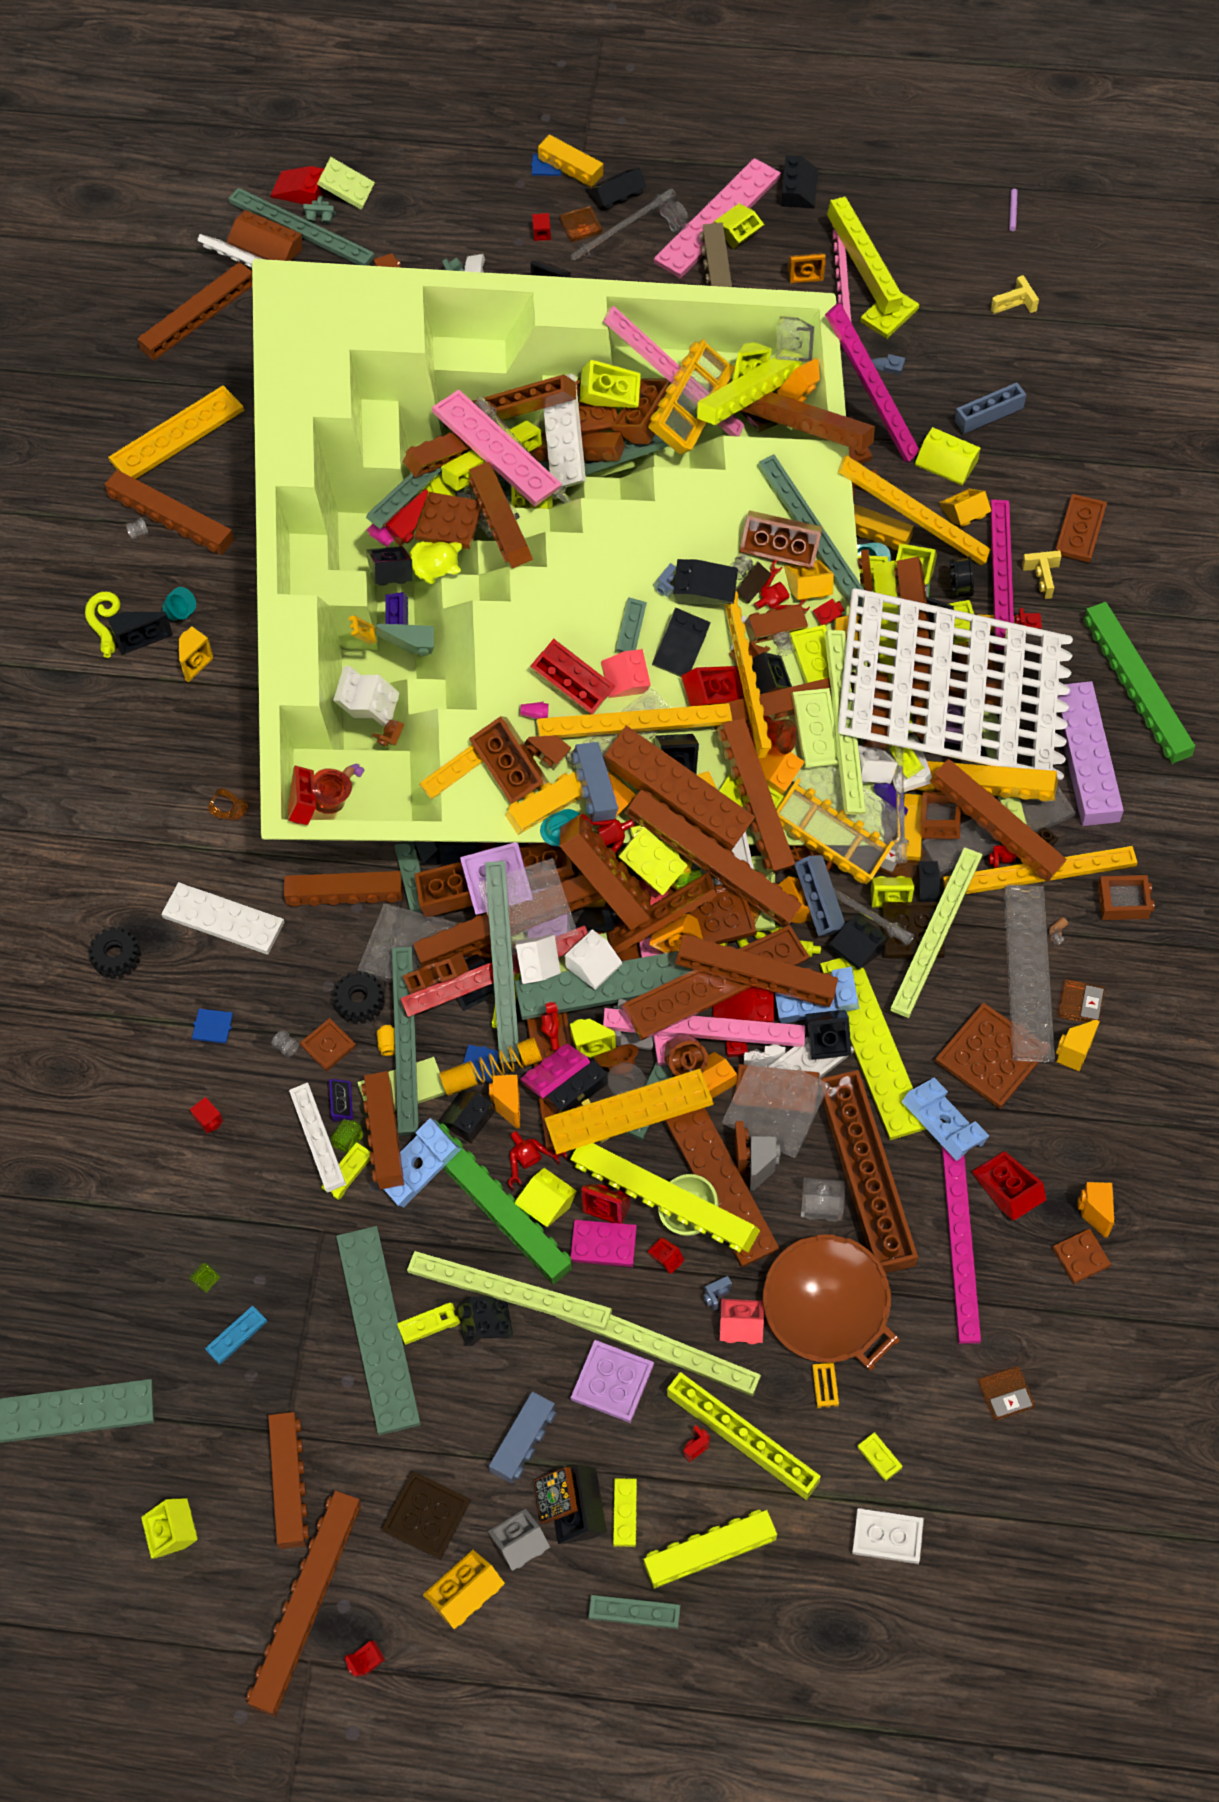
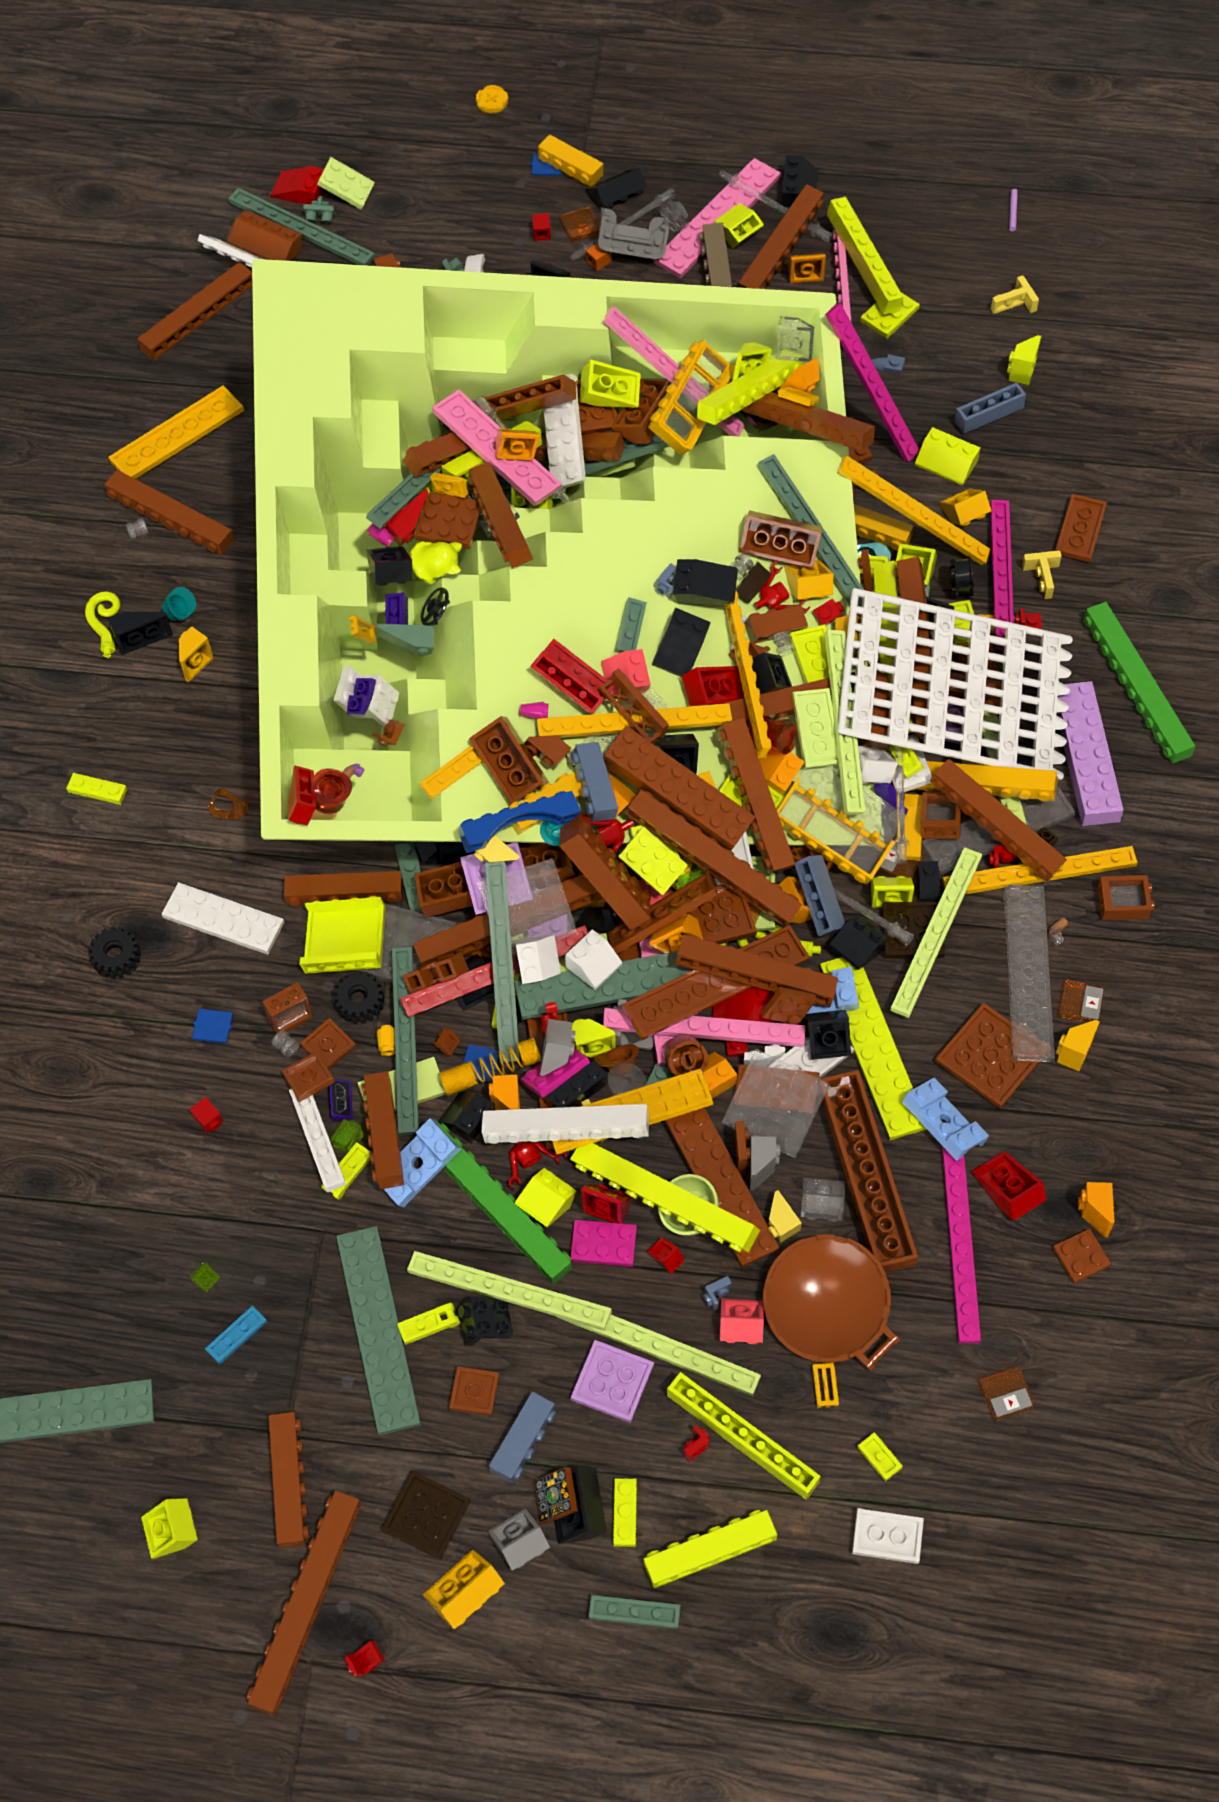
none -> neon yellow plate [66,773,127,805]
none -> dark orange window [262,982,313,1037]
none -> dark orange tile [282,1051,335,1102]
none -> neon yellow panel [300,896,386,974]
none -> dark purple slope [346,678,376,715]
none -> black wheel [421,587,450,626]
none -> yellow plate [430,472,468,498]
none -> dark orange tile [433,1028,460,1056]
none -> dark orange plate [449,1366,500,1416]
none -> blue arch [458,791,581,853]
none -> light yellow slope [473,836,520,862]
none -> yellow tile [476,85,508,113]
none -> white brick [482,1104,649,1144]
none -> light orange slope [495,429,539,461]
none -> light grey slope [540,1019,575,1076]
none -> orange brick [586,242,612,271]
none -> light grey windscreen [598,208,670,259]
none -> dark orange fence [599,668,669,743]
none -> clear bar [719,170,833,243]
none -> dark orange brick [738,184,824,289]
none -> dark orange plate [761,987,817,1025]
none -> light yellow slope [768,1190,802,1243]
none -> yellow tile [778,386,819,406]
none -> neon yellow slope [1007,335,1041,385]

